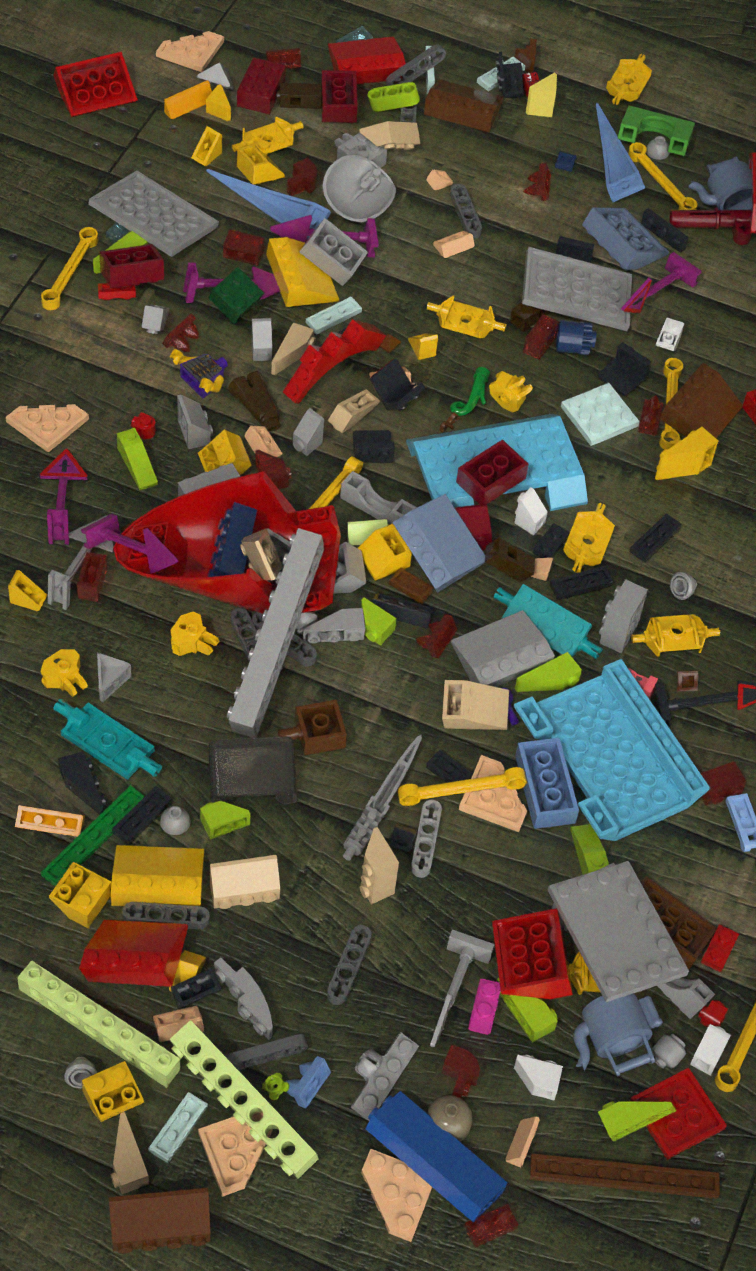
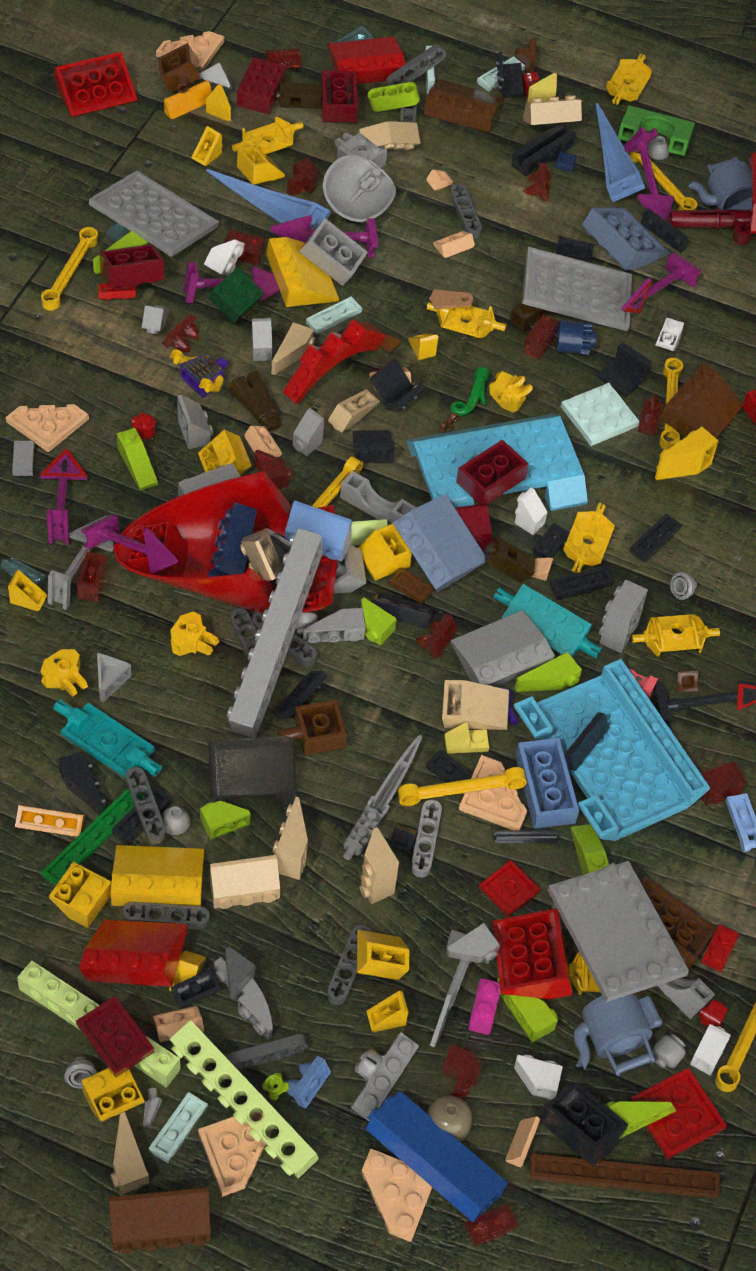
none -> clear light blue plate [0,558,46,584]
none -> light grey tile [12,441,34,476]
none -> dark red plate [76,996,155,1078]
none -> dark grey beam [126,767,165,844]
none -> light grey bar [143,1088,162,1127]
none -> reddish brown brick [158,43,201,93]
none -> white slope [204,240,245,276]
none -> dark grey slope [225,947,255,999]
none -> black plate [273,671,327,719]
none -> tan slope [273,797,308,880]
none -> medium blue slope [285,501,352,561]
none -> yellow slope [357,930,409,980]
none -> yellow slope [366,991,408,1032]
none -> medium nougat piece [429,289,473,309]
none -> light yellow slope [444,722,489,754]
none -> light grey slope [446,923,500,963]
none -> red tile [479,860,541,918]
none -> black axle [494,830,558,843]
none -> black brick [511,122,577,177]
none -> tan slope [523,95,582,125]
none -> black slope [542,1082,628,1166]
none -> black tile [564,712,610,771]
none -> magenta piece [624,127,674,221]

